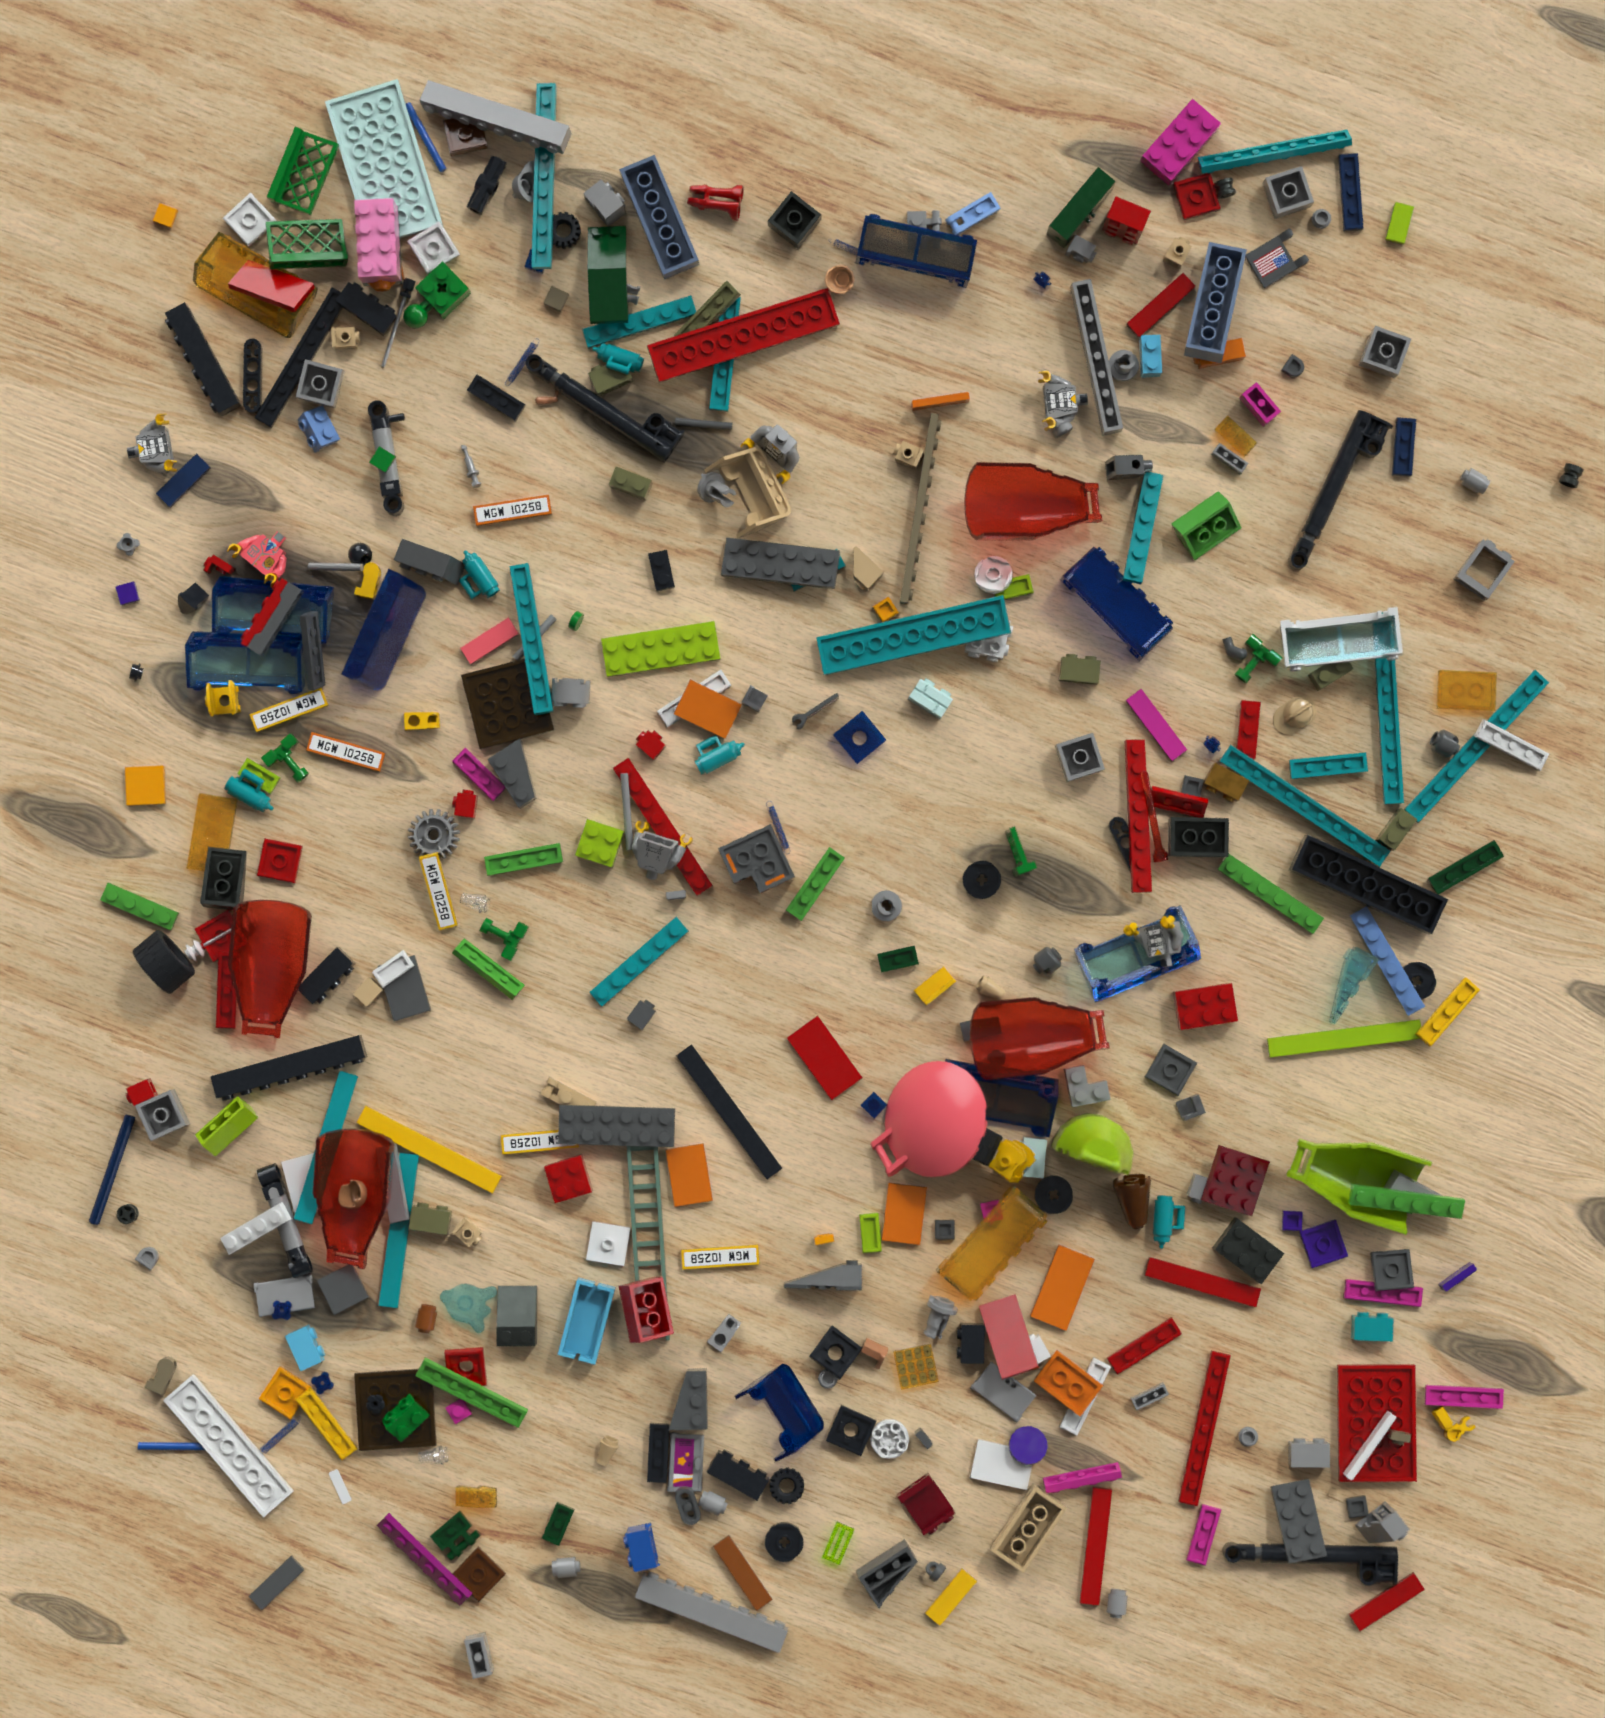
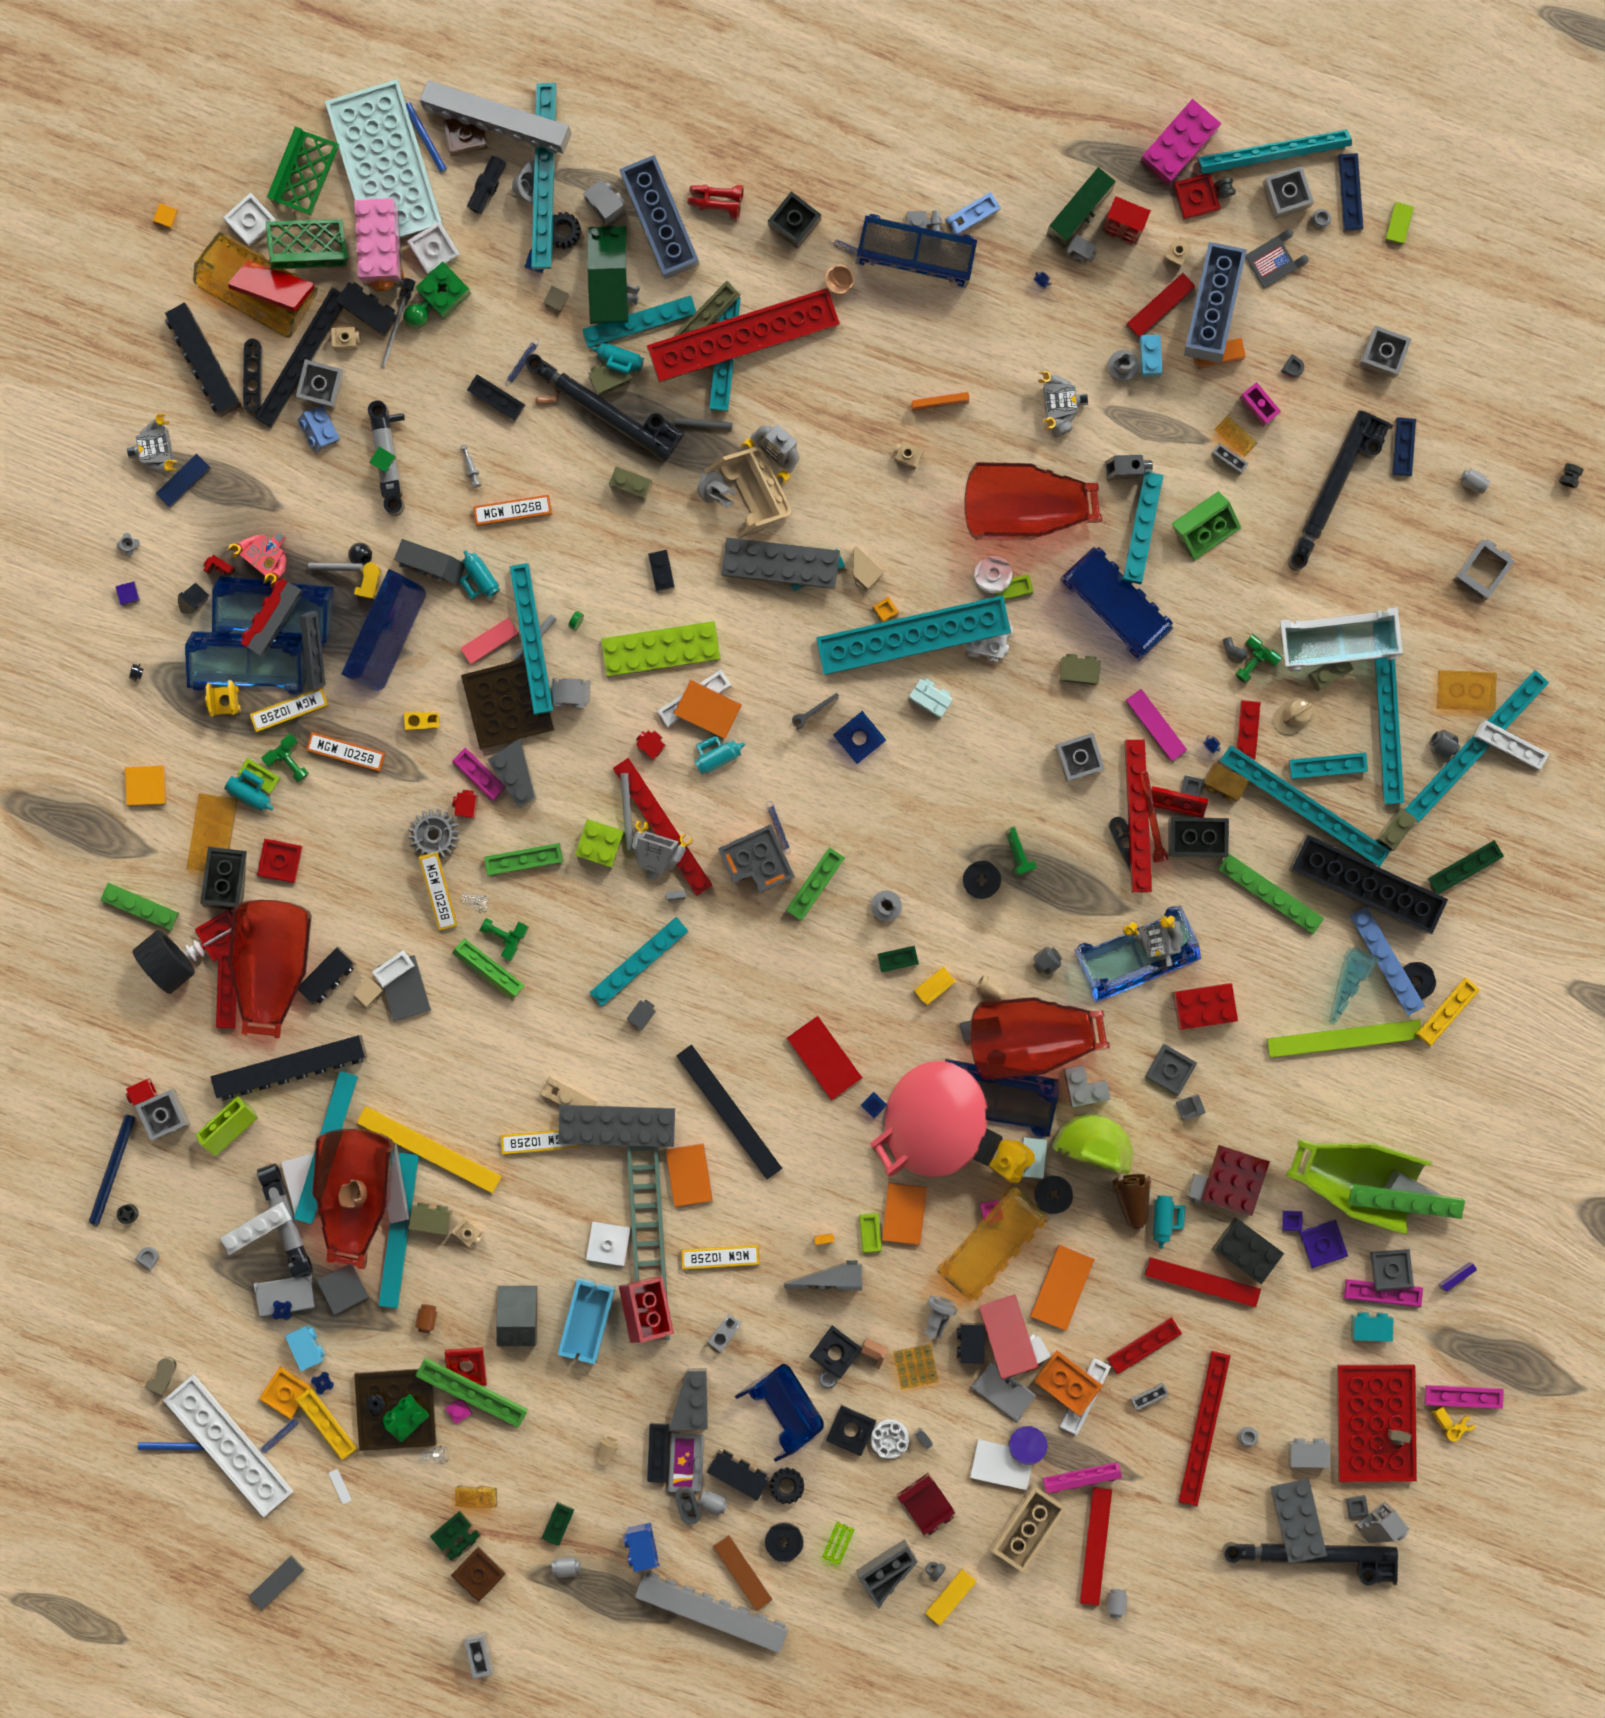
magenta plate [376,1513,472,1606] -> none
clear light blue tile [440,1283,497,1333] -> none
red brick [544,1154,593,1203] -> none
flat silver panel [742,685,768,713] -> none
dark tan plate [900,413,942,605] -> none
dark grey tile [935,1220,955,1240] -> none
light grey brick [1070,279,1123,436] -> none
dark pink tile [1186,1504,1221,1566] -> none
white tile [1343,1410,1396,1480] -> none
red tile [1349,1572,1425,1631] -> none

